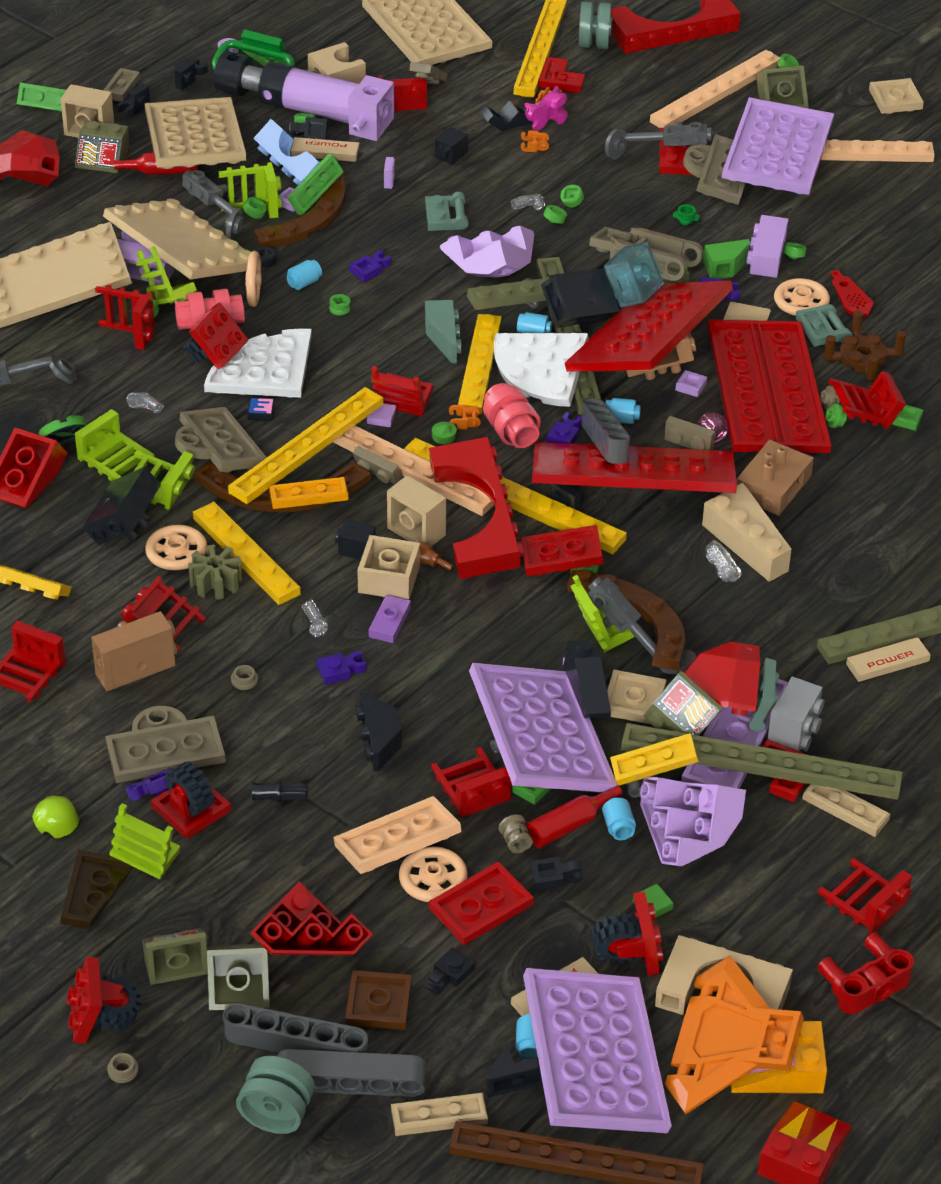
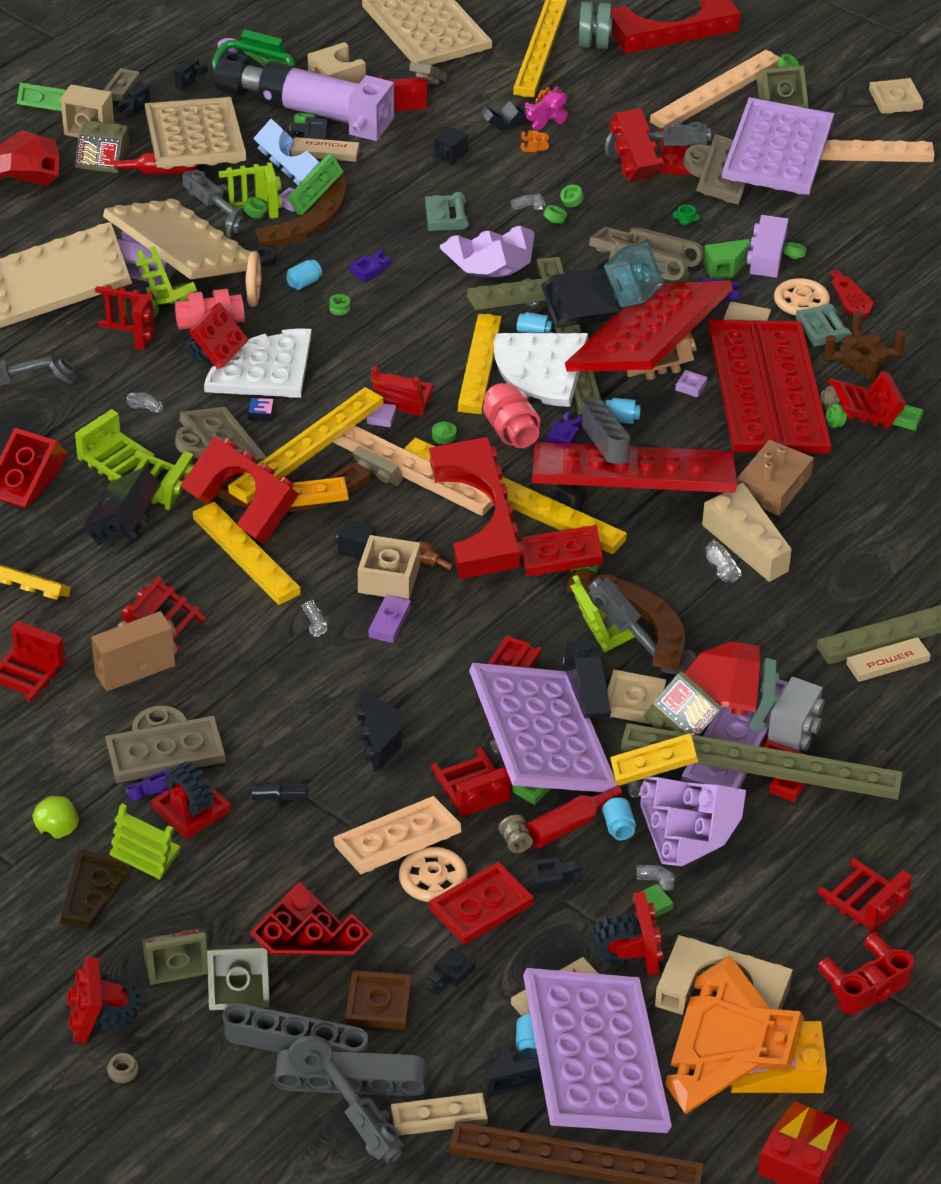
bright green tile [38,415,87,443] -> none
light nougat plate [145,525,207,570] -> none
olive gear [188,545,242,600] -> none
dark tan plate [231,665,258,690] -> none
sand green wheel [236,1056,315,1134] -> none
dark purple plate [316,651,367,685] -> none
lavender tile [384,157,395,189] -> none
tan brick [387,475,446,546] -> none
sand green slope [425,300,461,363] -> none
orange piece [449,405,481,430] -> none
red plate [539,57,585,93] -> none
dark tan plate [664,416,715,450] -> none
clear pink piece [697,412,728,443] -> none
tan tile [803,784,890,837] -> none
none -> red arch [180,436,299,544]
none -> dark grey piece [288,1036,404,1164]
none -> red plate [488,635,541,668]
none -> red wedge [610,108,664,182]
none -> clear arm [636,865,676,890]

